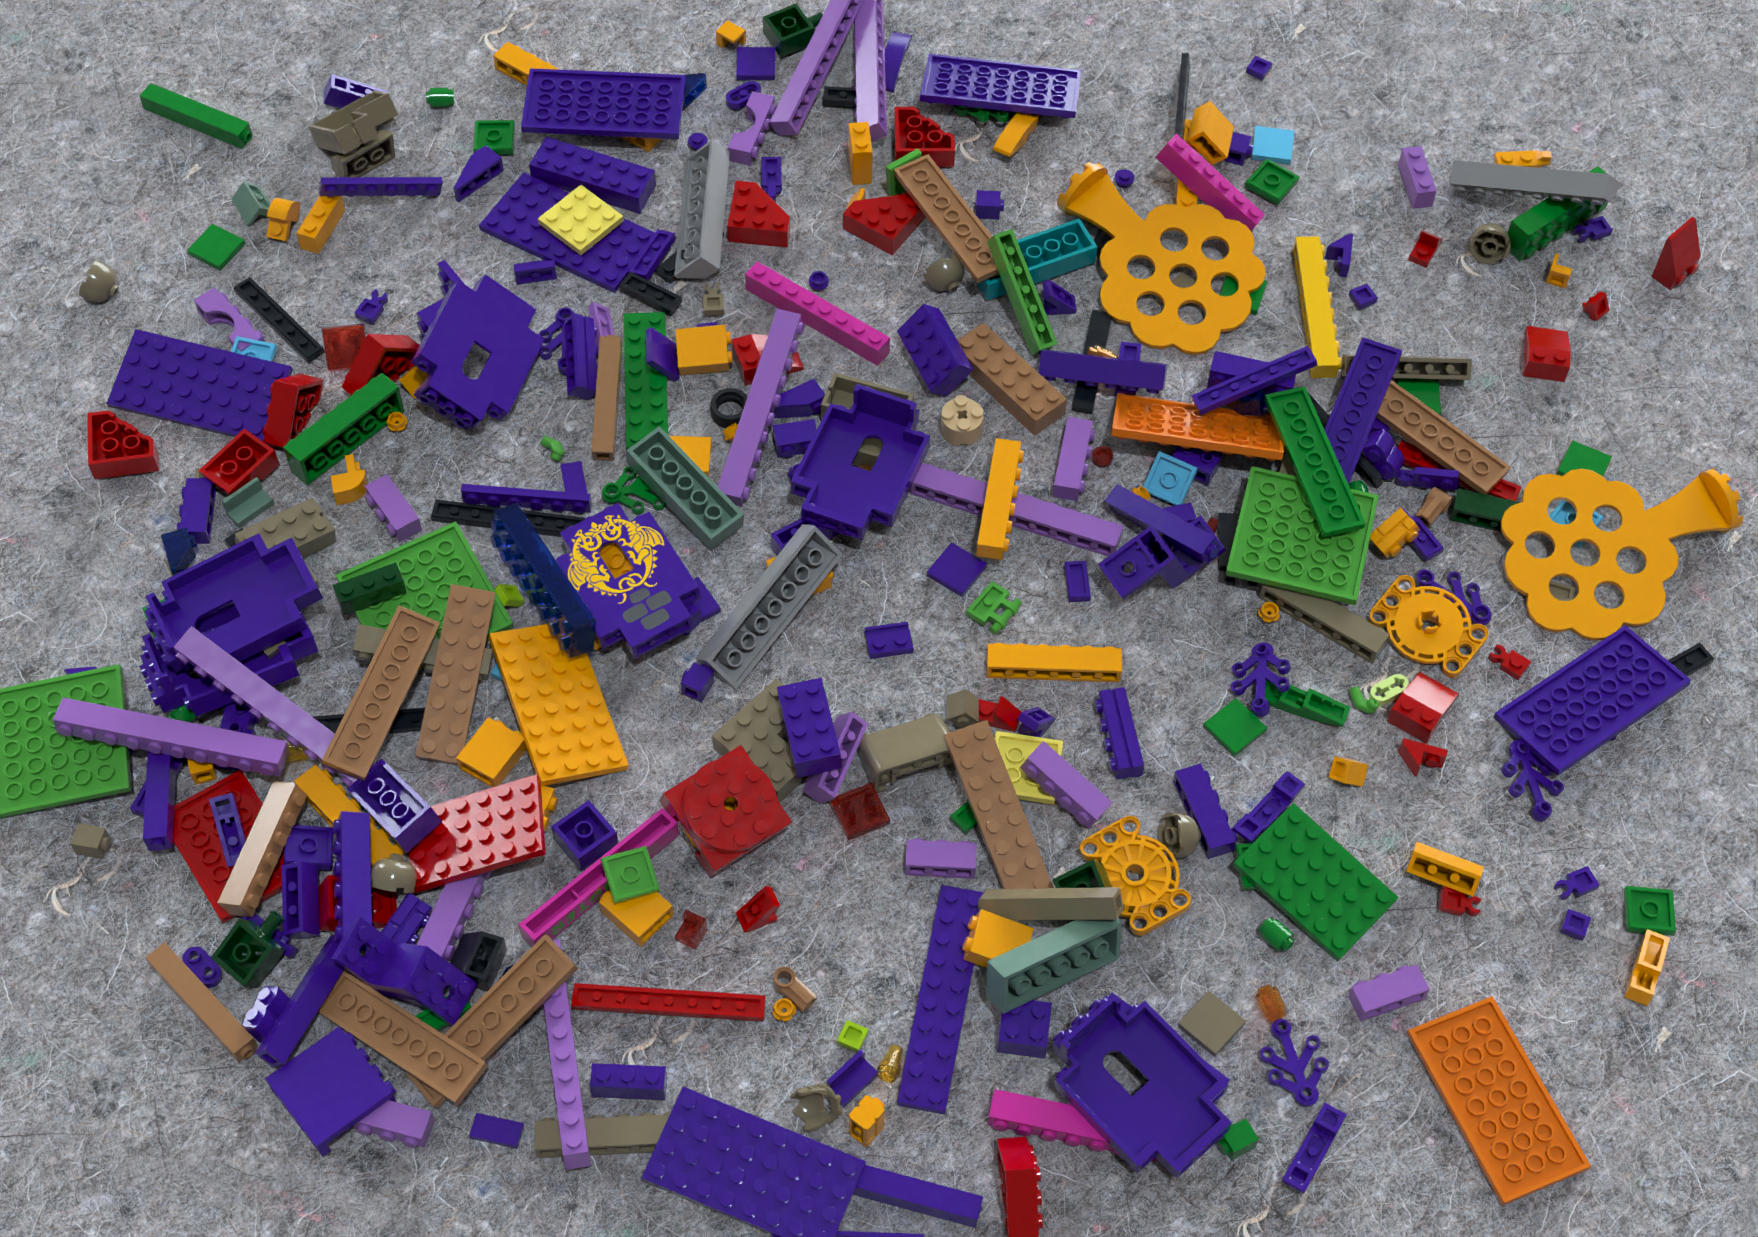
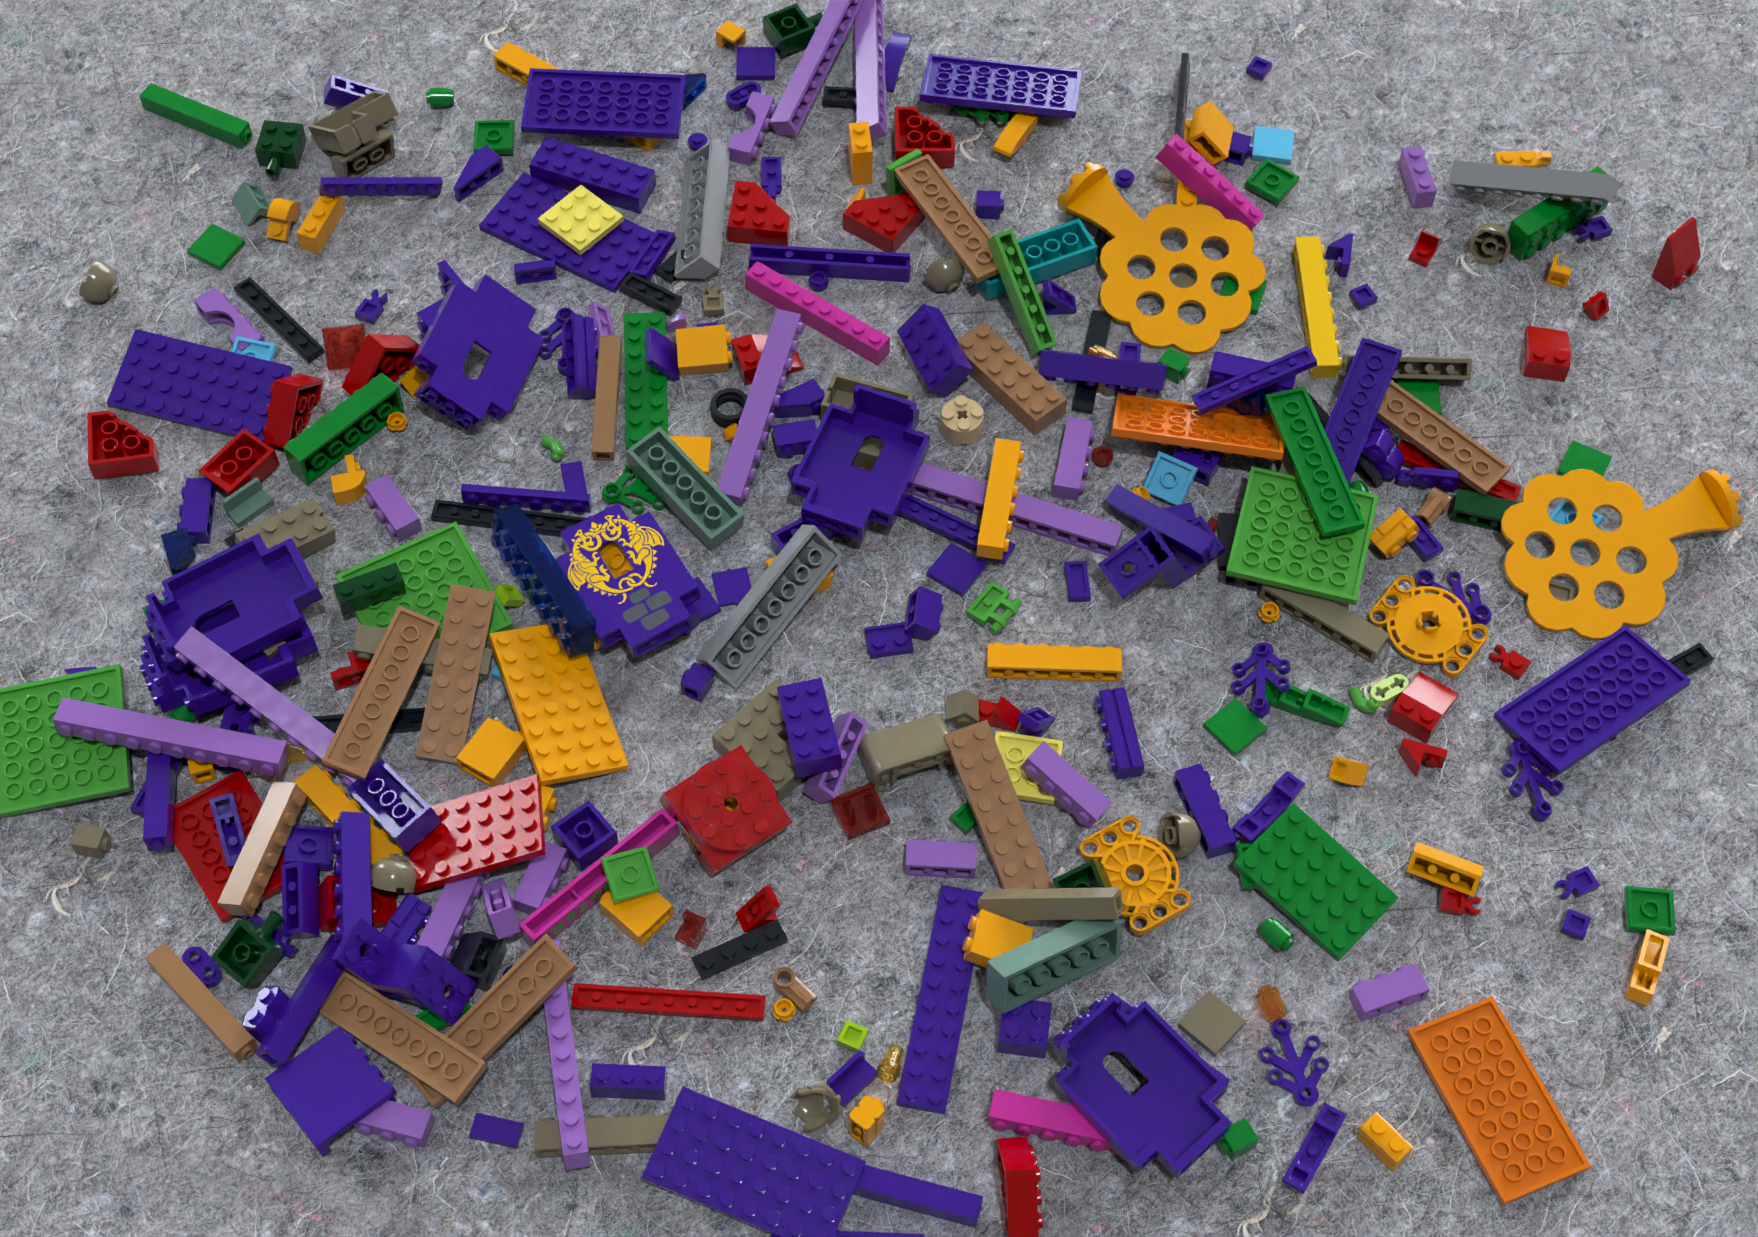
none -> dark green brick [255,120,307,178]
none -> red slope [330,652,371,691]
none -> medium lavender brick [481,878,521,940]
none -> medium lavender brick [512,841,571,915]
none -> medium lavender tile [666,313,687,332]
none -> black plate [691,919,788,981]
none -> dark purple piece [711,567,752,607]
none -> dark purple tile [748,244,911,282]
none -> dark purple plate [899,494,1015,564]
none -> dark purple brick [904,586,943,641]
none -> green brick [1158,347,1191,384]
none -> light orange brick [1356,1112,1414,1172]

